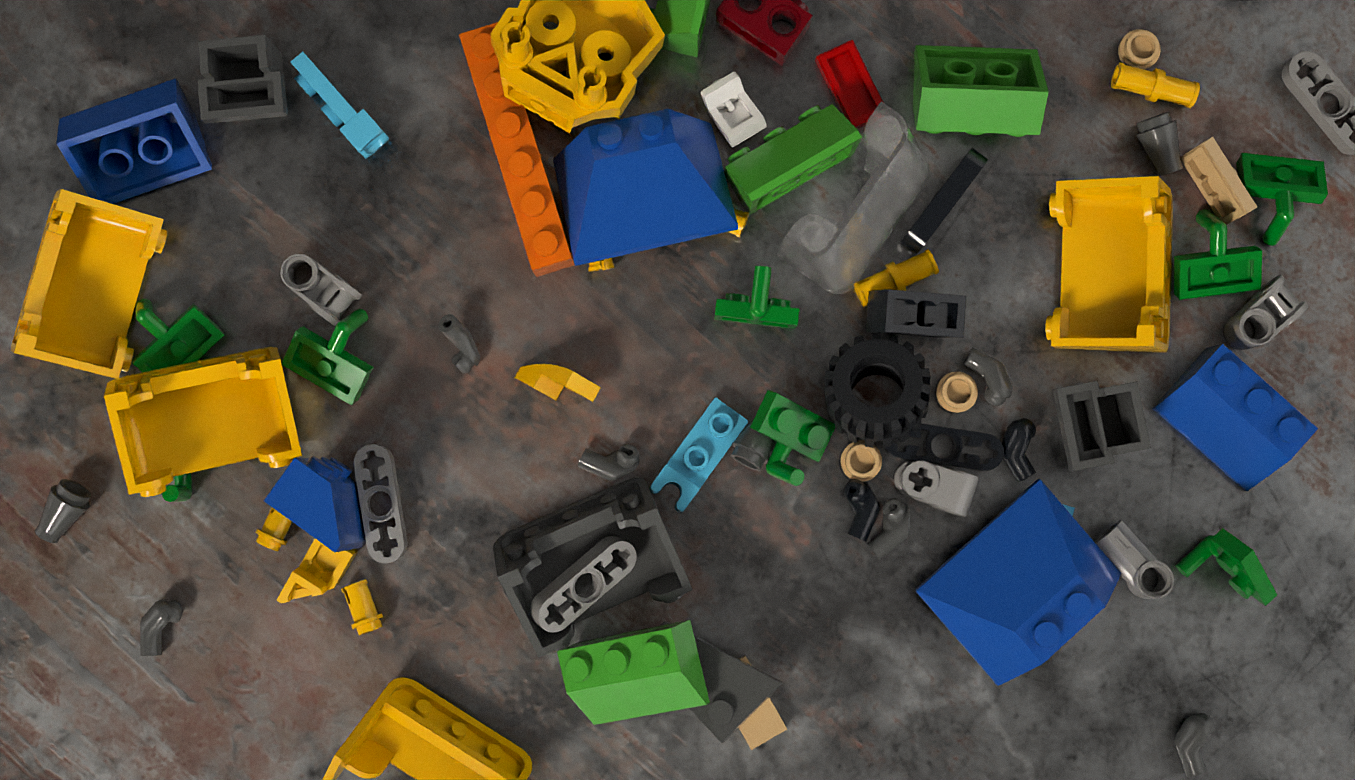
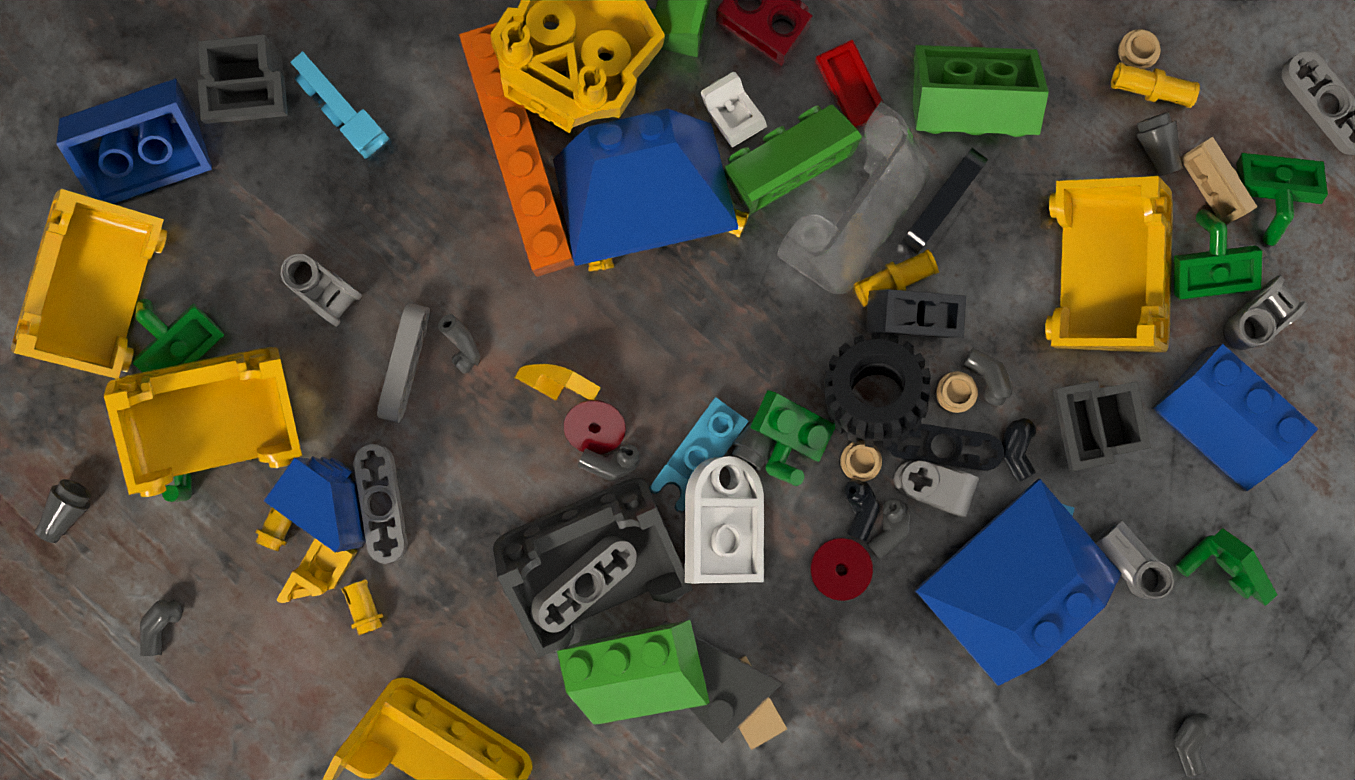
green plate [281,309,374,405] -> none
green plate [714,266,800,329] -> none
none -> light grey beam [377,302,430,423]
none -> dark red piece [564,400,626,454]
none -> white plate [685,456,764,584]
none -> dark red piece [811,538,873,601]

